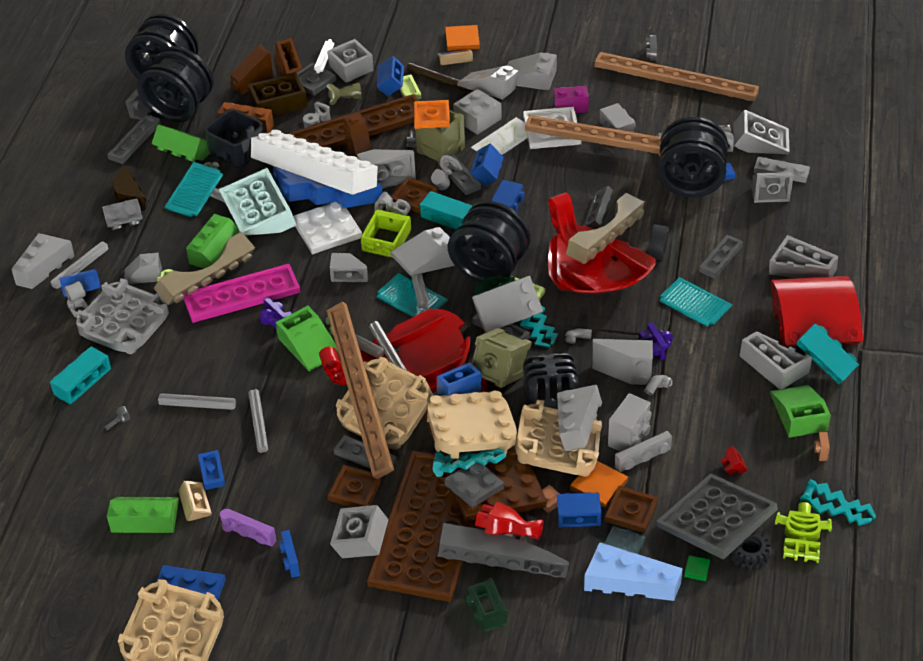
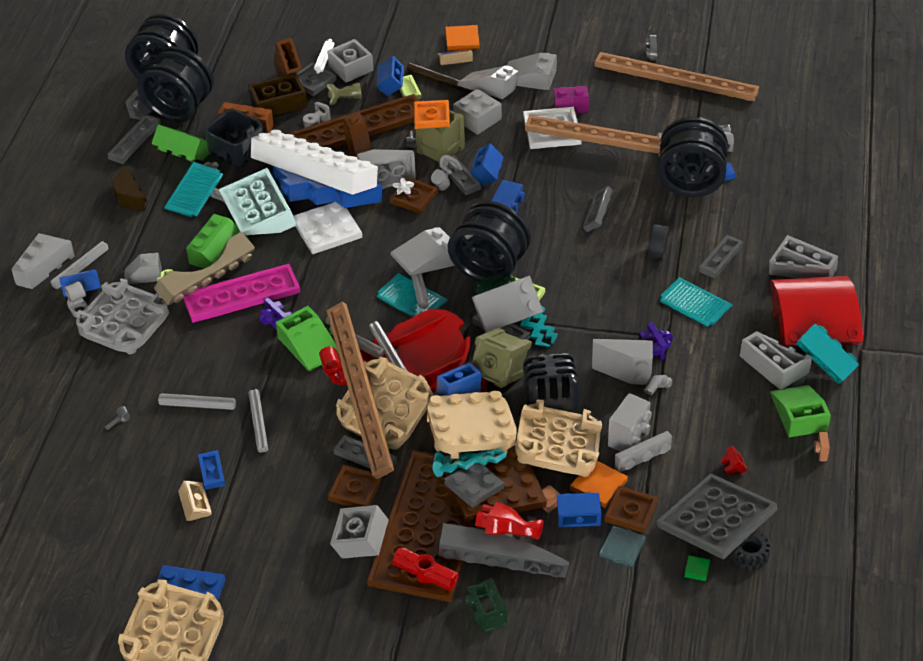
teal brick [50,347,111,405] -> none
flat silver bracket [102,199,143,230] -> none
bright green slope [107,497,179,533] -> none
medium lavender plate [220,509,277,547] -> none
reddish brown slope [230,45,273,95] -> none
blue plate [279,530,300,578] -> none
light grey slope [330,253,368,282] -> none
lime window [361,209,411,258] -> none
light grey leg [375,192,411,216] -> none
teal brick [420,191,472,229] -> none
white sticker [471,117,528,155] -> none
red windscreen [548,192,656,294] -> none
light grey wedge [557,385,602,451] -> none
light grey arm [565,328,592,344] -> none
dark tan arch [566,193,644,264] -> none
light blue wedge [584,543,683,601] -> none
light grey brick [600,103,636,132] -> none
light grey slope [733,109,789,154] -> none
light grey slope [751,172,794,203] -> none
light grey plate [754,157,810,183] -> none
lime piece [775,502,832,563] -> none
teal piece [800,479,876,526] -> none
none -> red piece [392,547,458,591]
none -> white plant [393,178,414,195]

